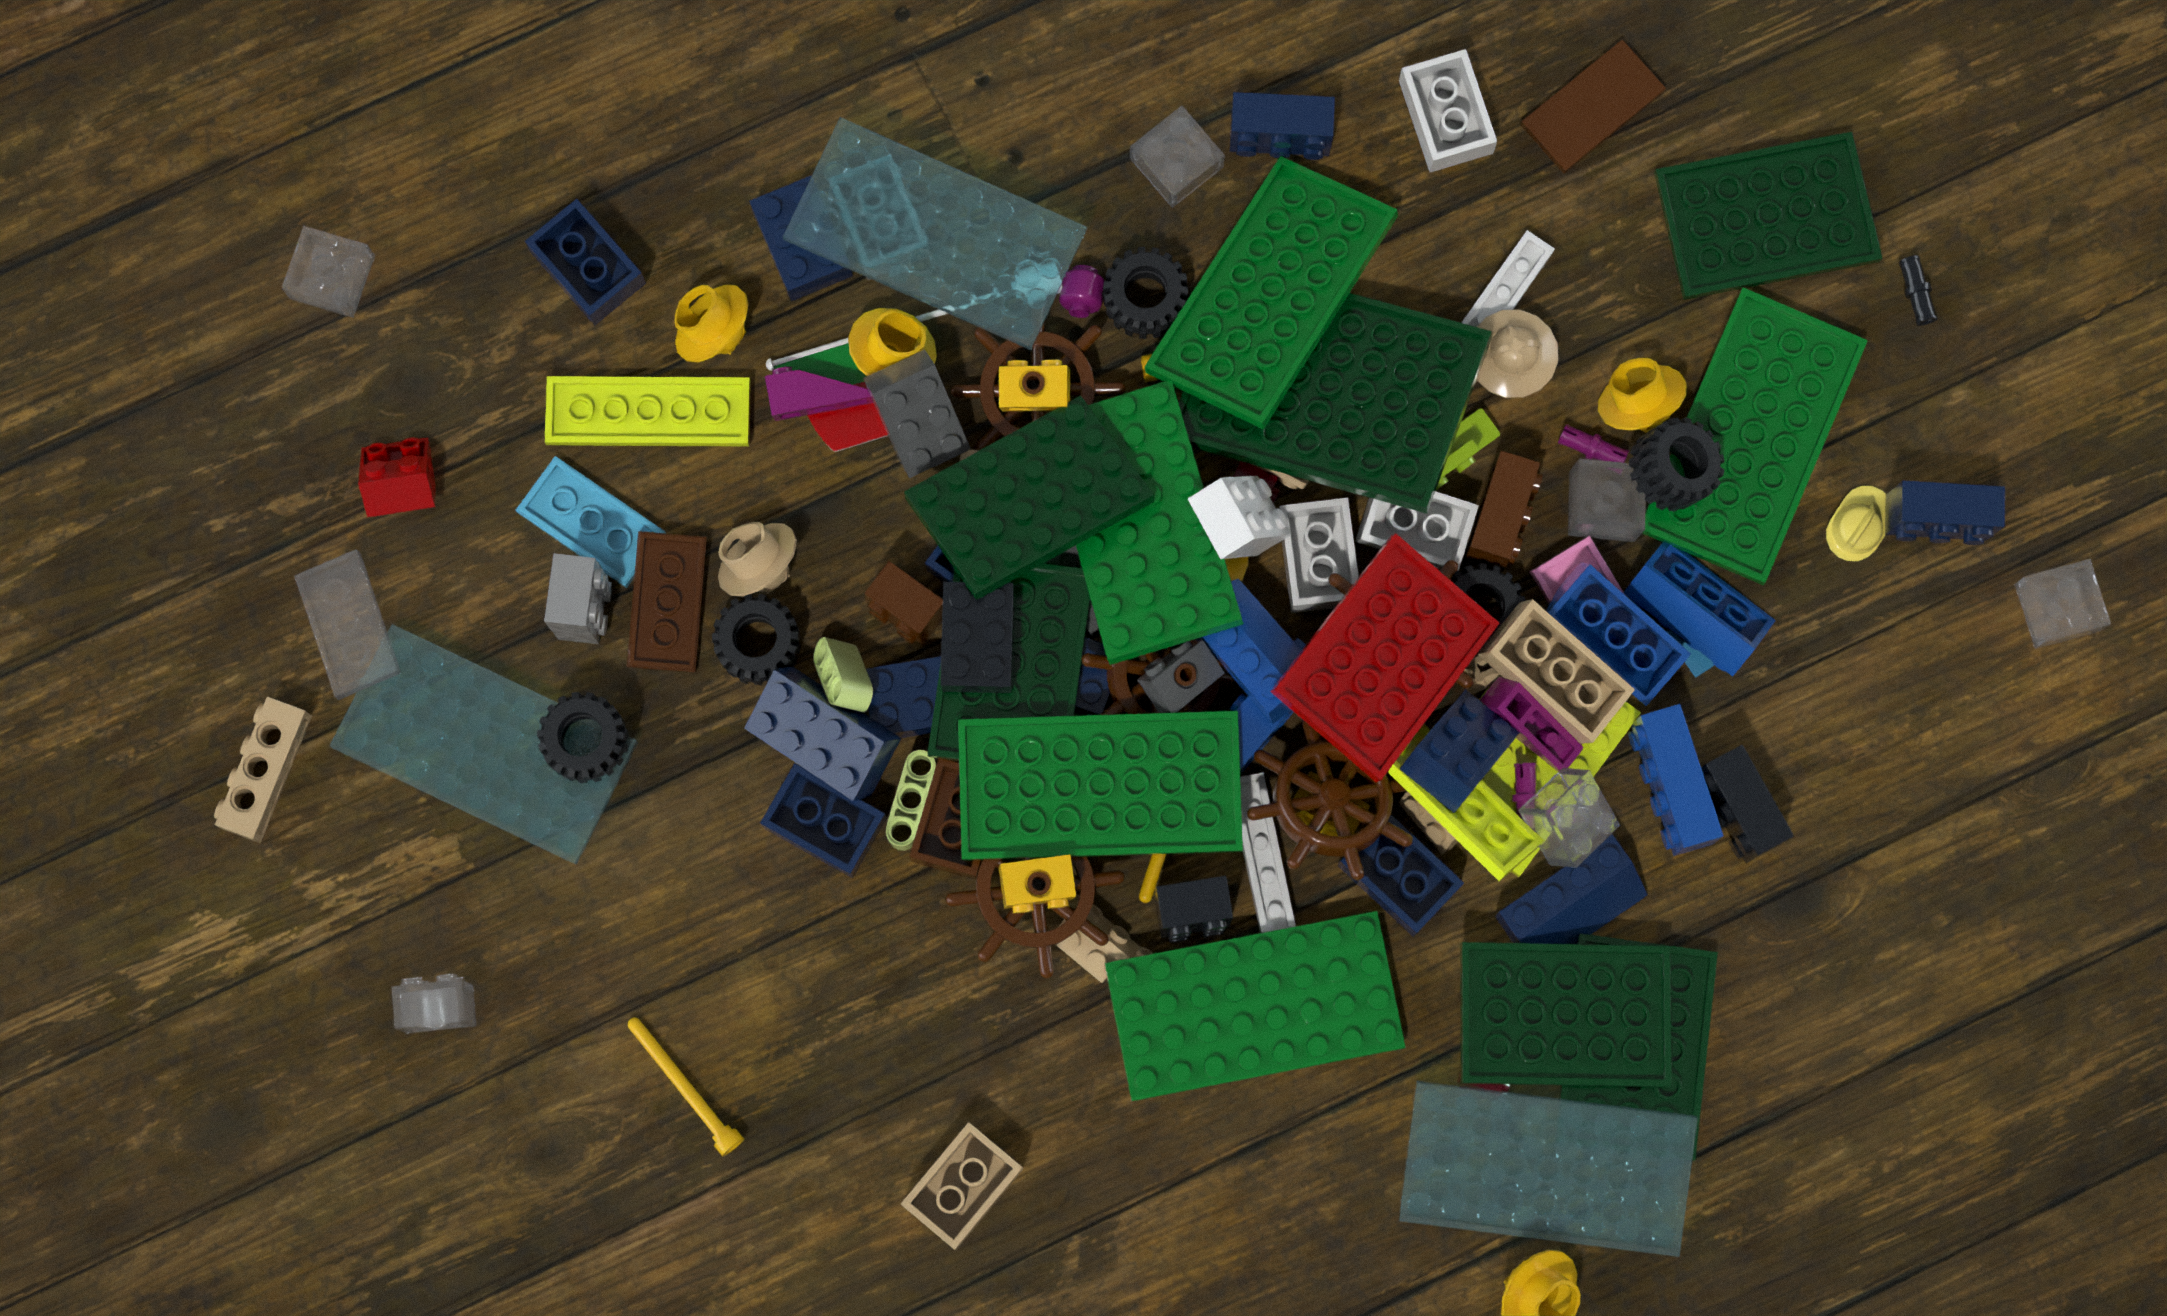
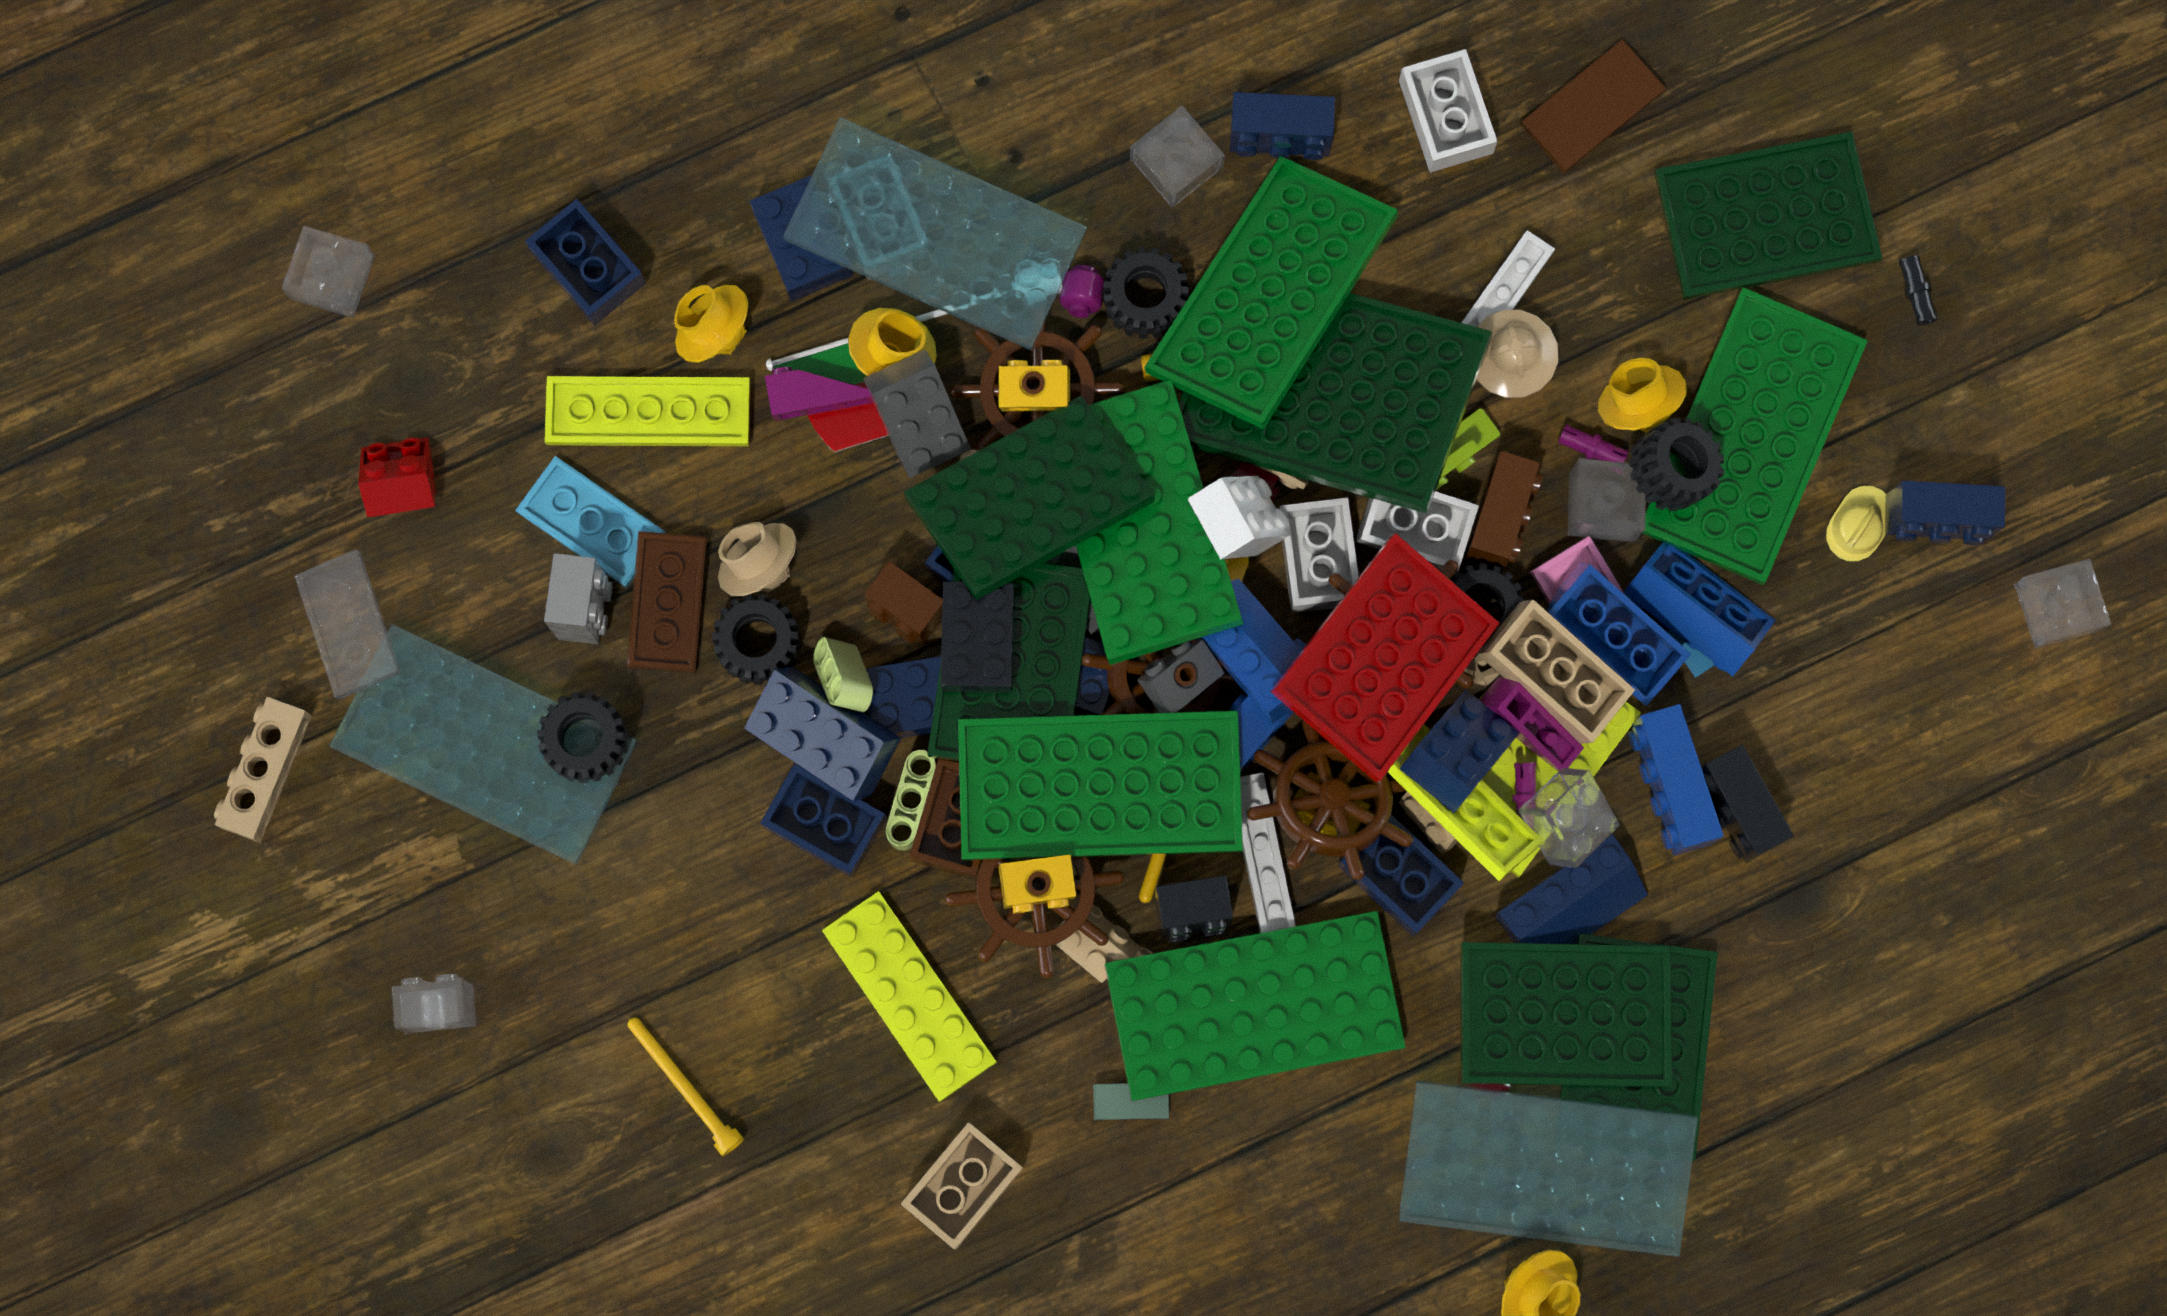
none -> neon yellow plate [822,891,997,1102]
none -> sand green slope [1093,1084,1169,1120]

